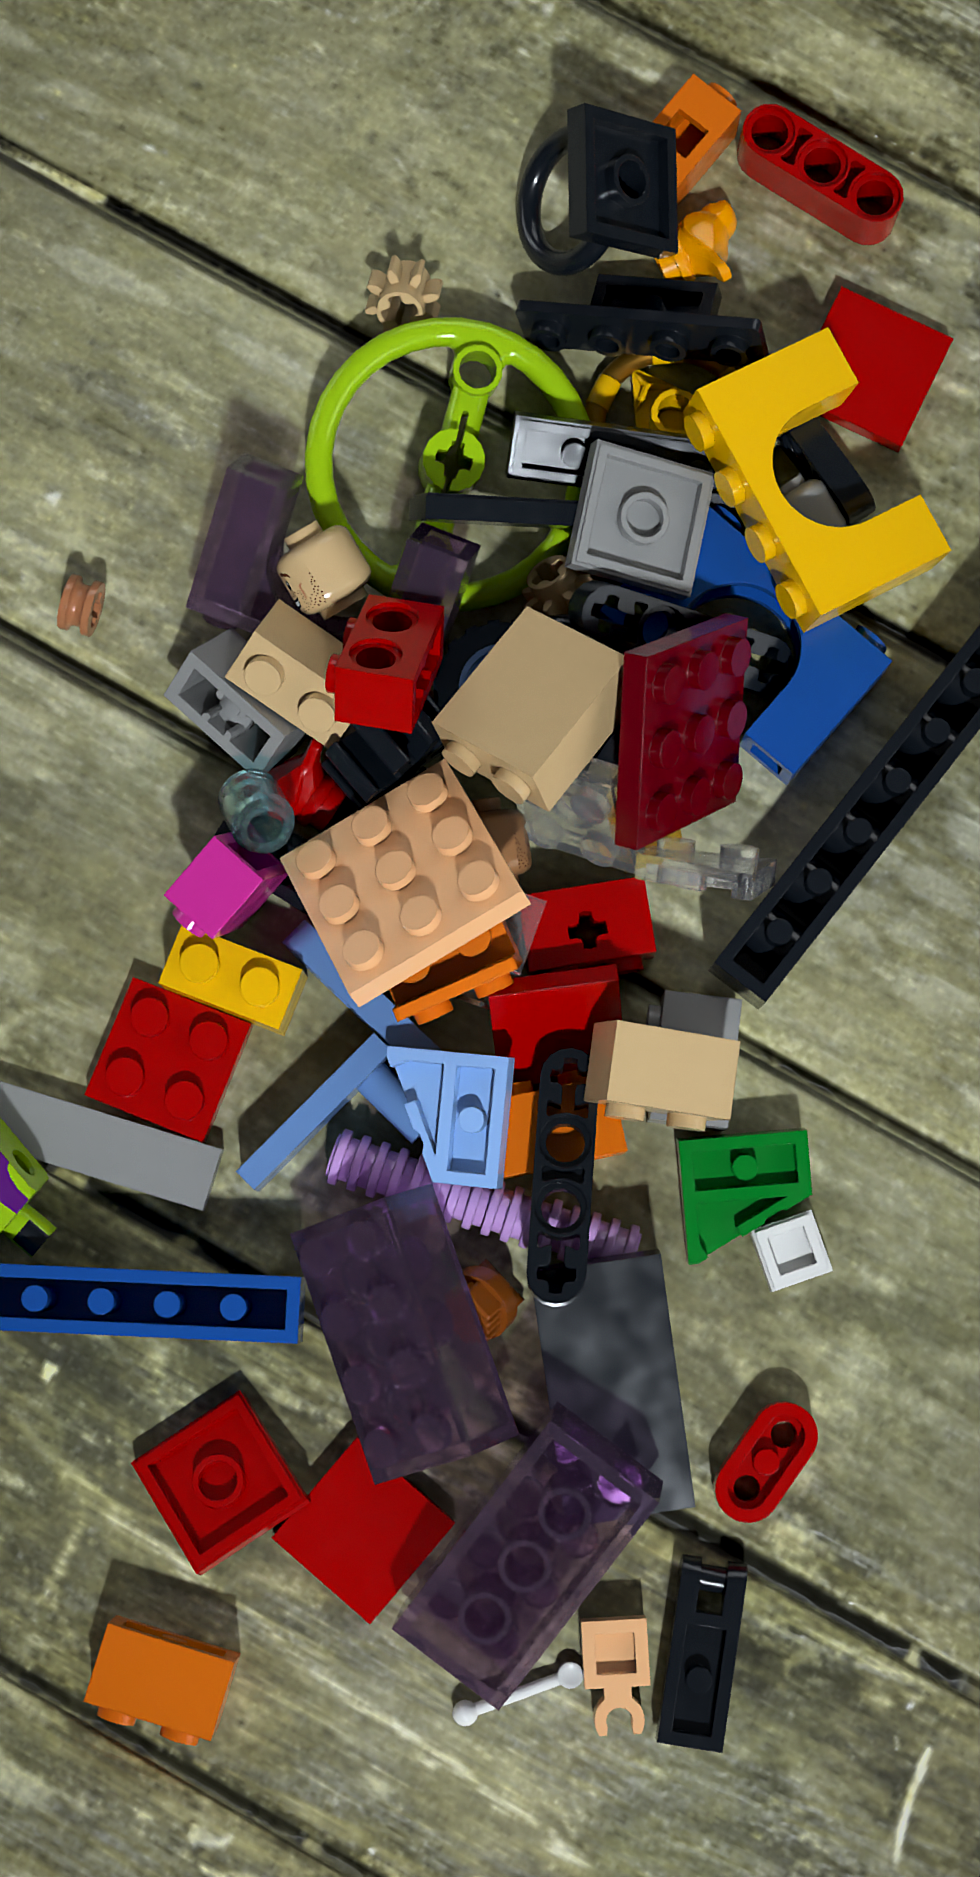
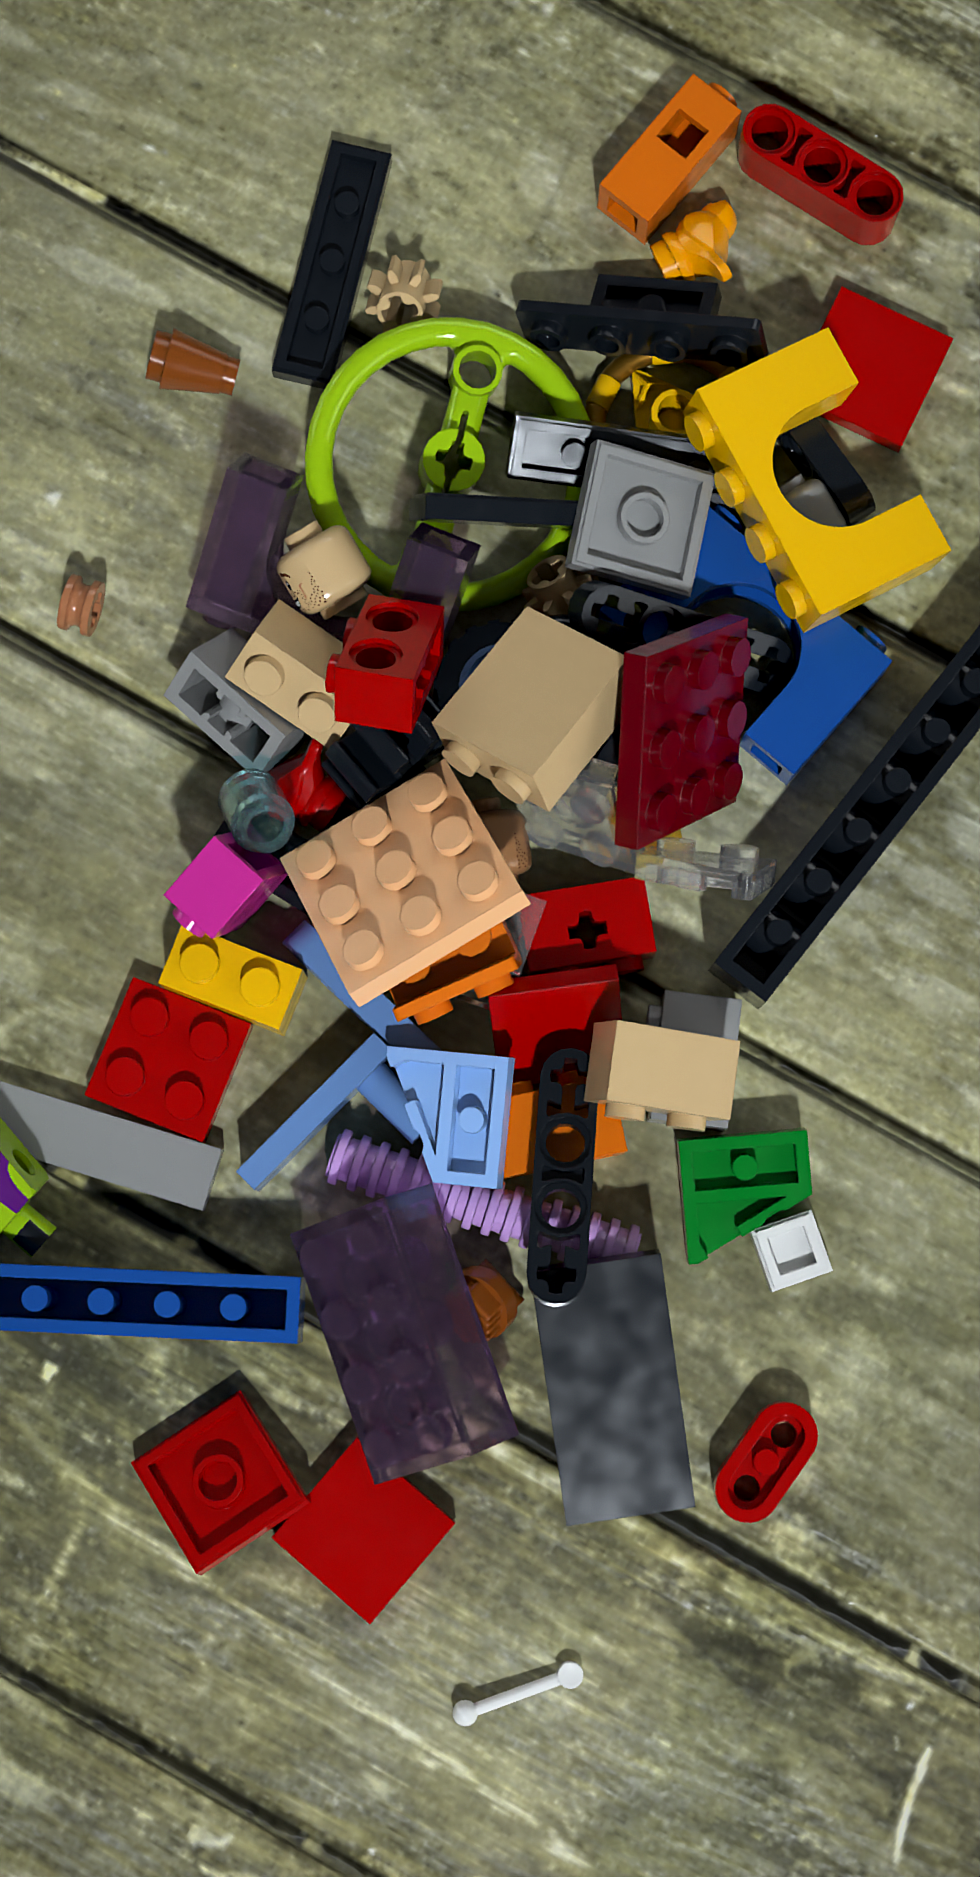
orange brick [83,1615,241,1746] -> none
clear purple brick [392,1401,663,1711] -> none
black tile [516,103,678,276] -> none
light nougat plate [580,1615,651,1736] -> none
black plate [655,1554,748,1753] -> none
none -> dark orange cone [145,328,241,396]
none -> black tile [272,140,392,389]

